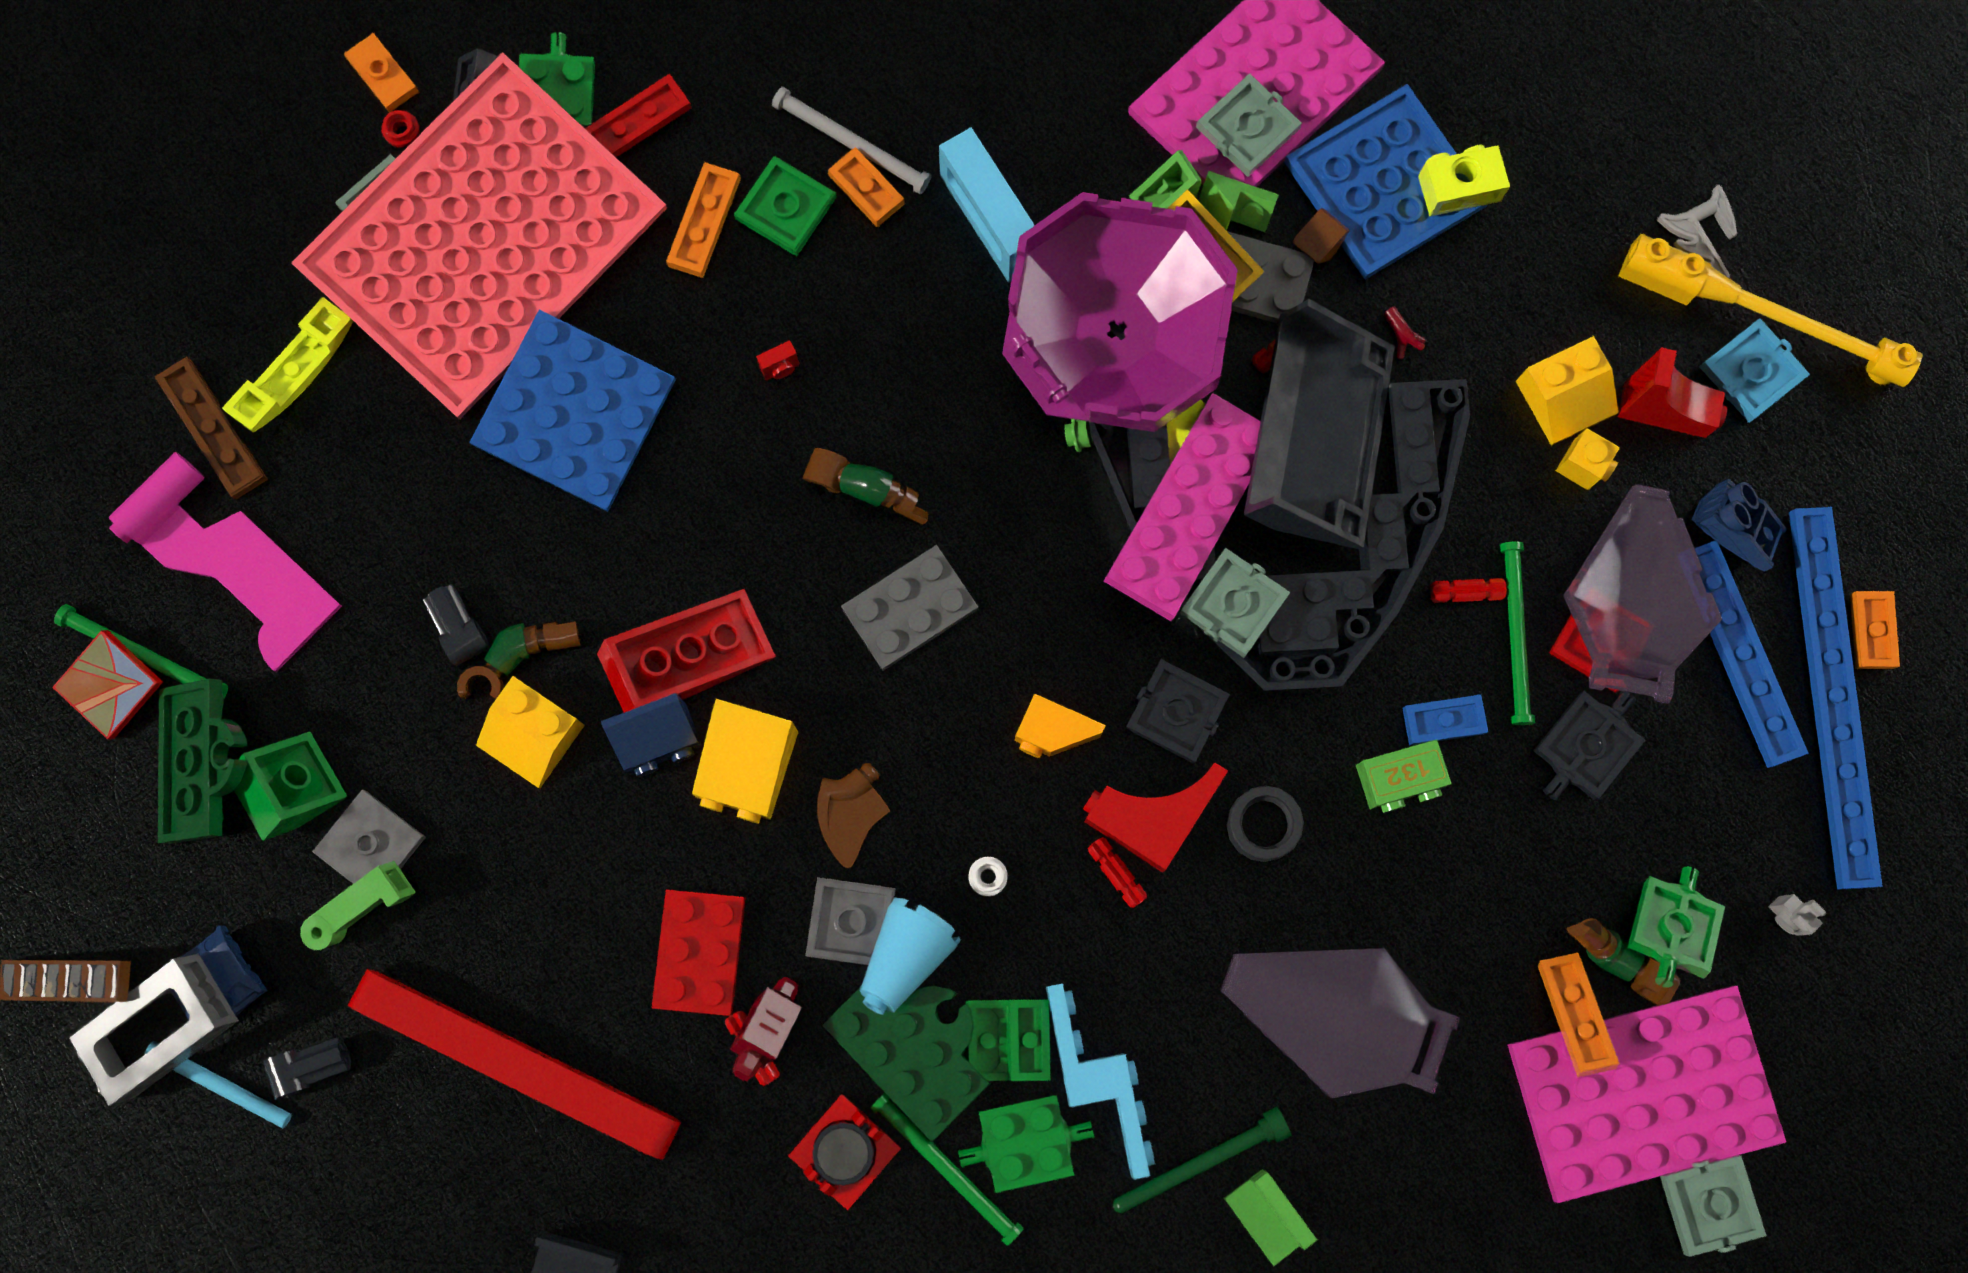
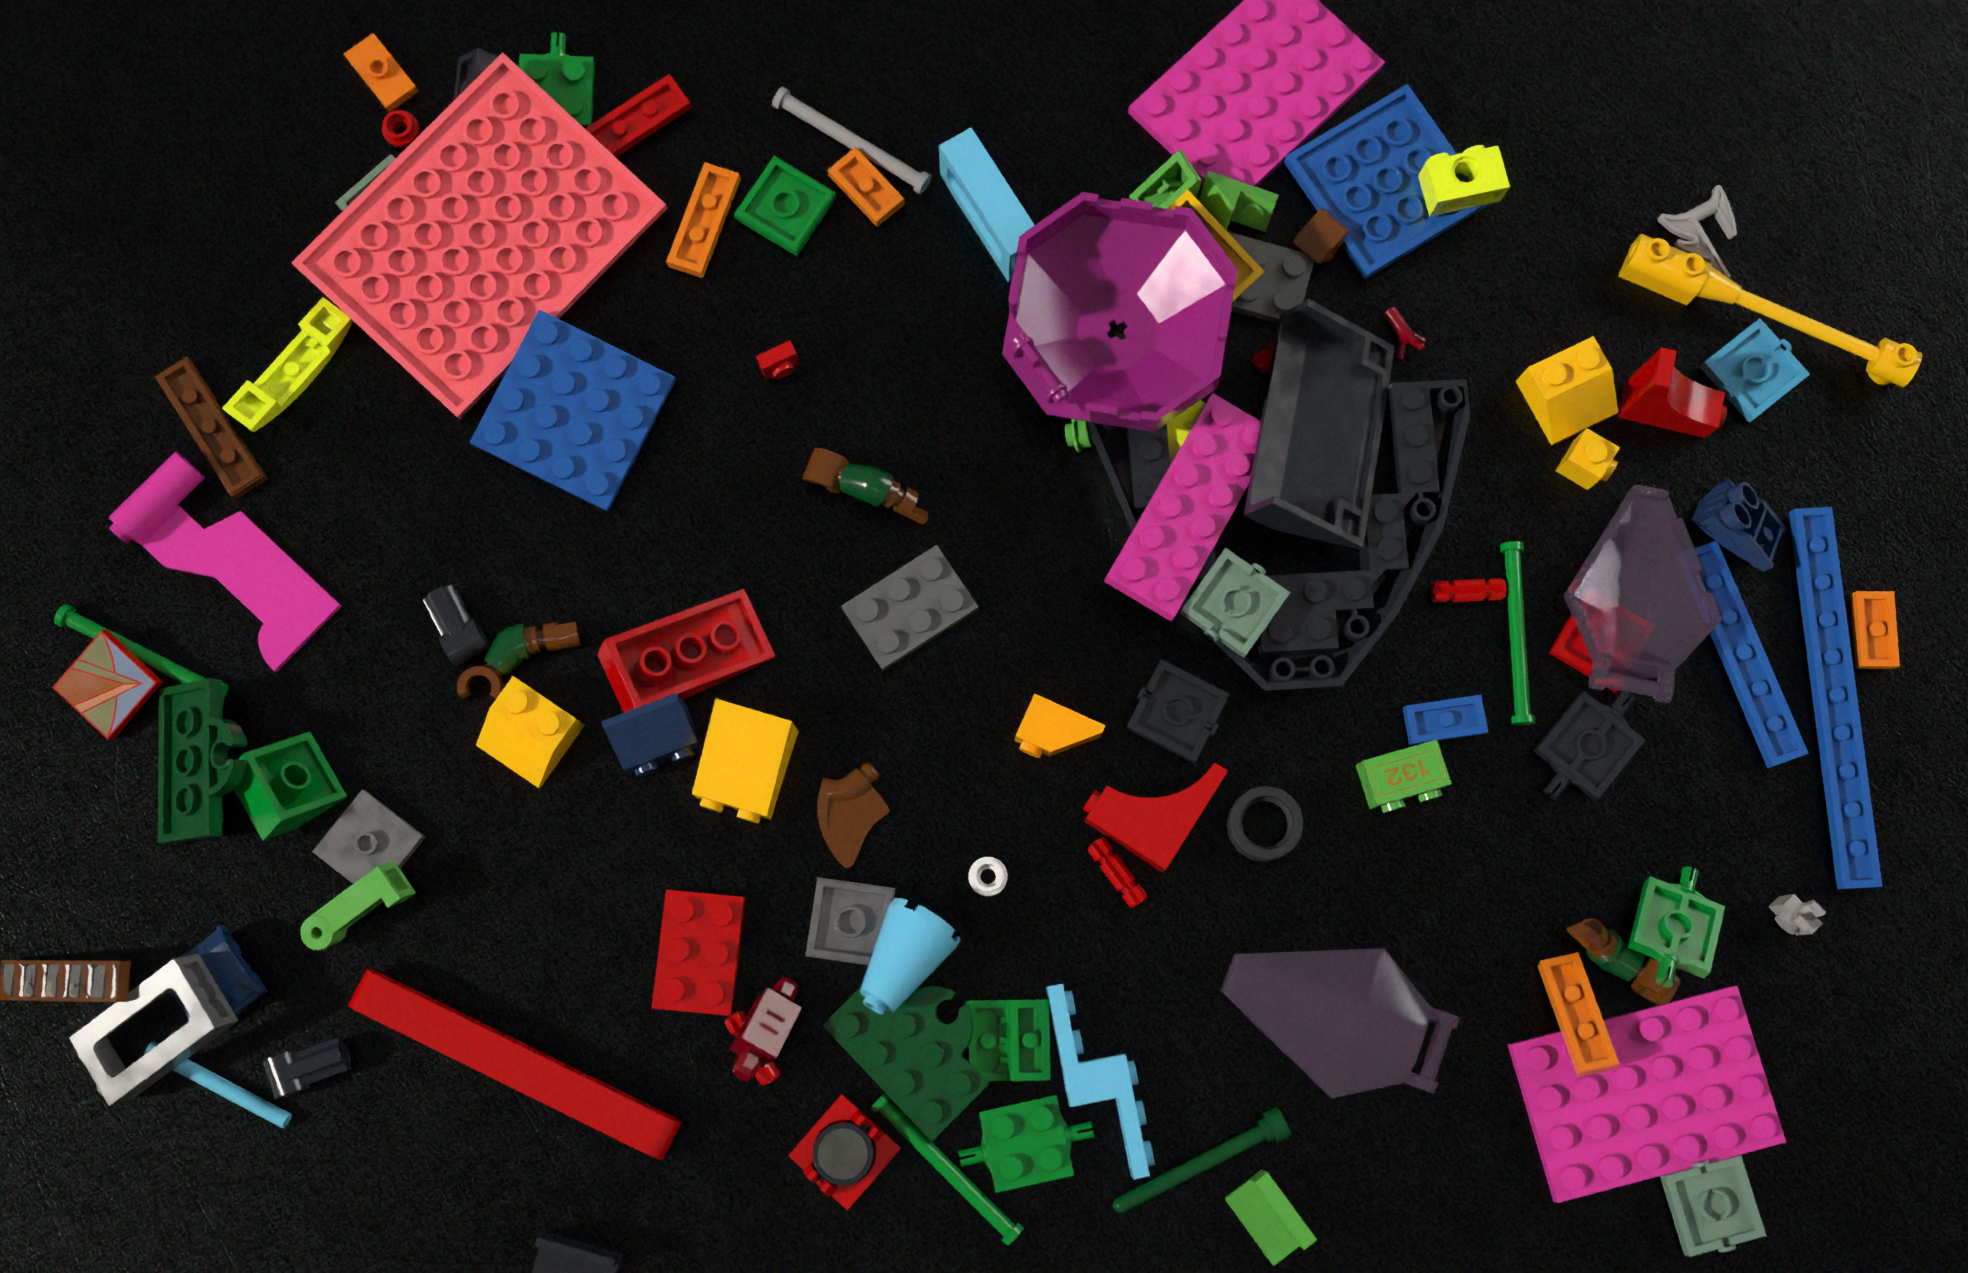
sand green plate [1196,73,1302,177] -> none

